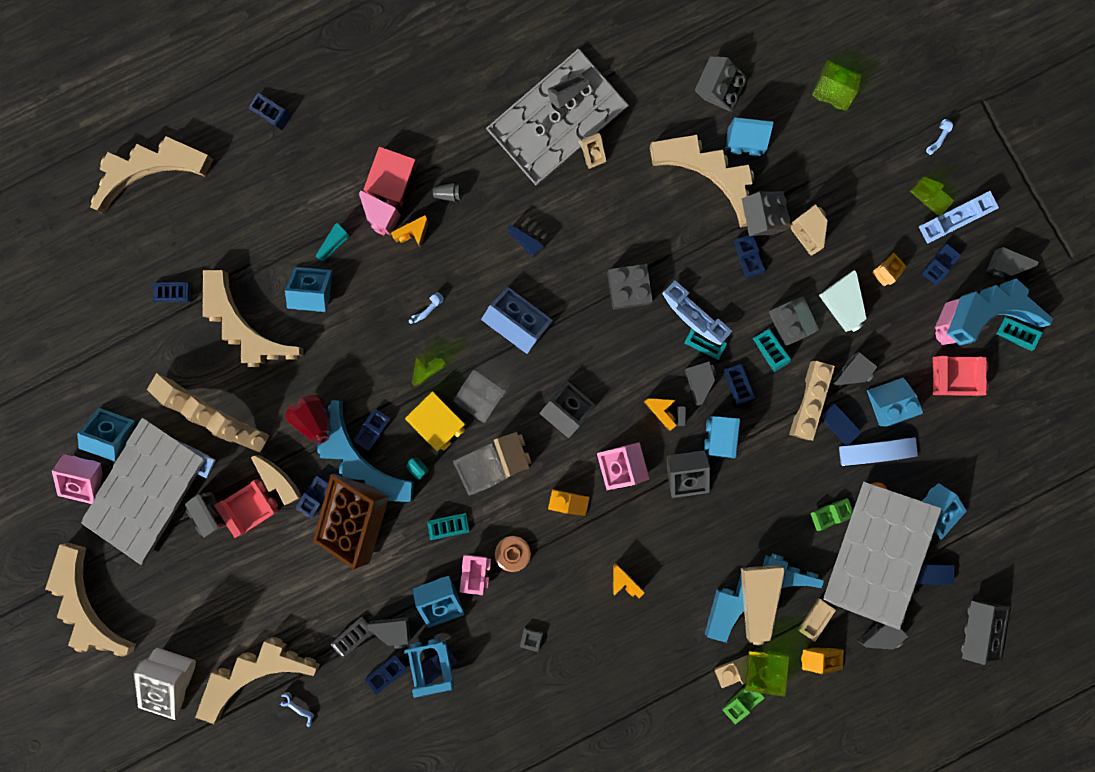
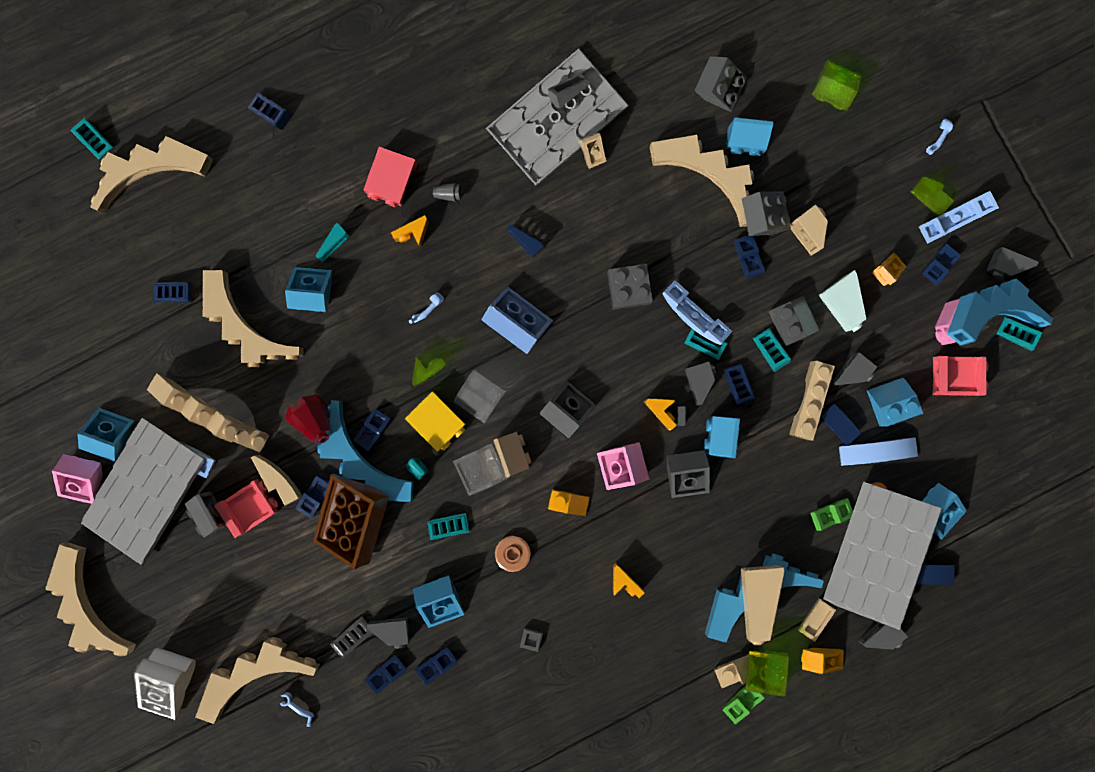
bright pink slope [359,191,401,236] -> none
dark azure panel [404,638,455,698] -> none
bright pink cylinder [460,554,491,595] -> none
dark grey slope [961,601,1010,665] -> none
none -> teal slope [70,118,113,160]

